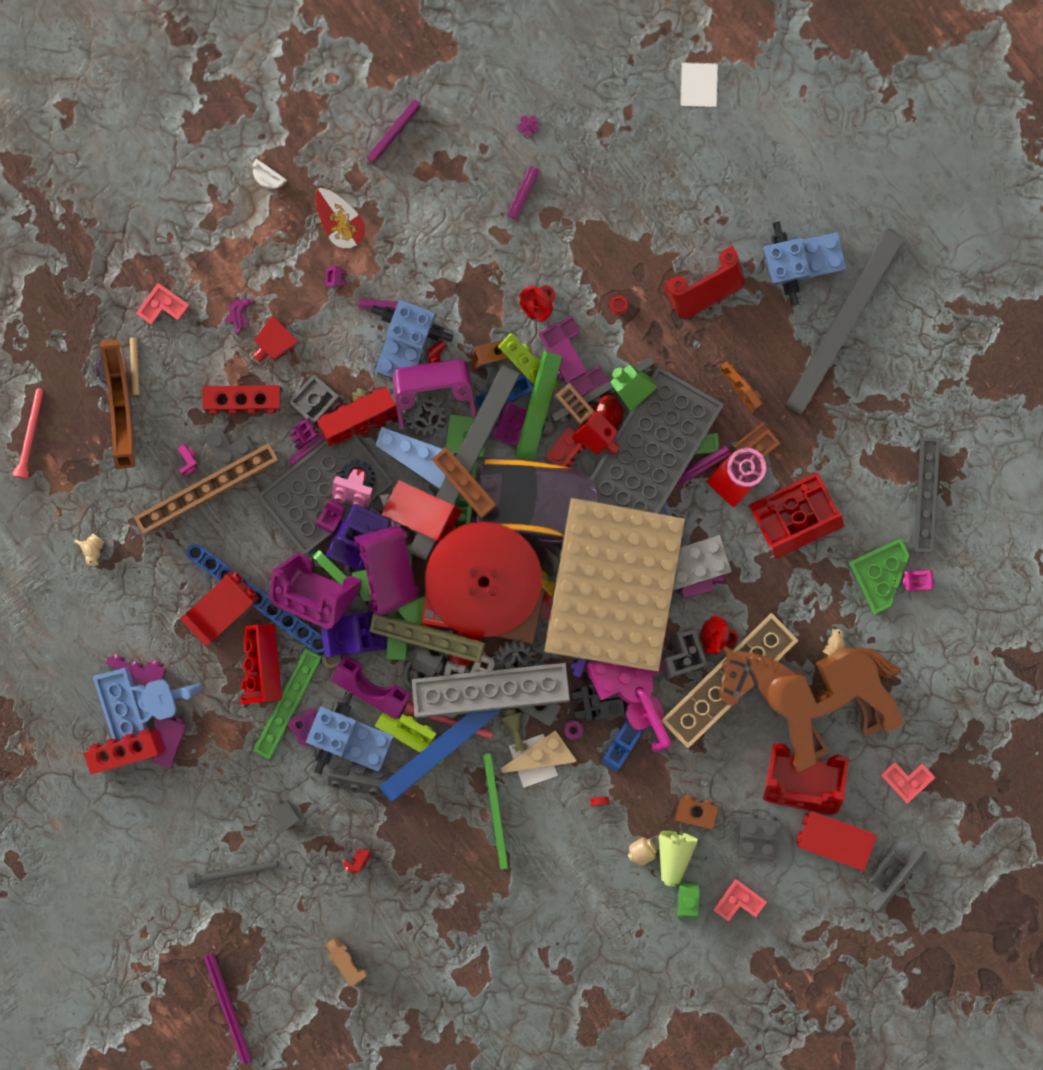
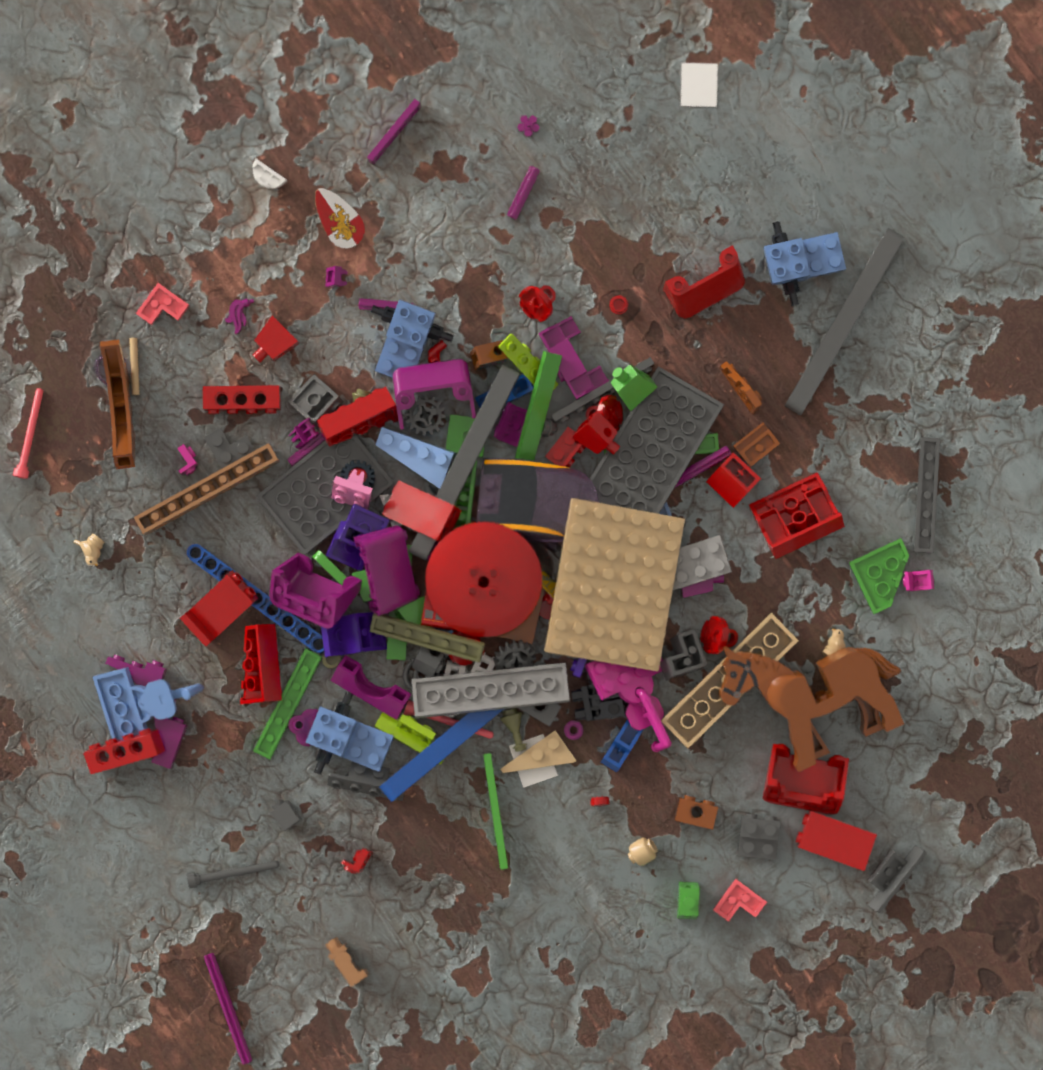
magenta bracket [316,500,345,535] -> none
dark orange plate [431,447,497,518] -> none
medium nougat slope [555,383,595,424] -> none
yellowish green cone [659,831,697,887] -> none
bright pink cylinder [727,448,766,487] -> none
coral plate [880,762,935,804] -> none

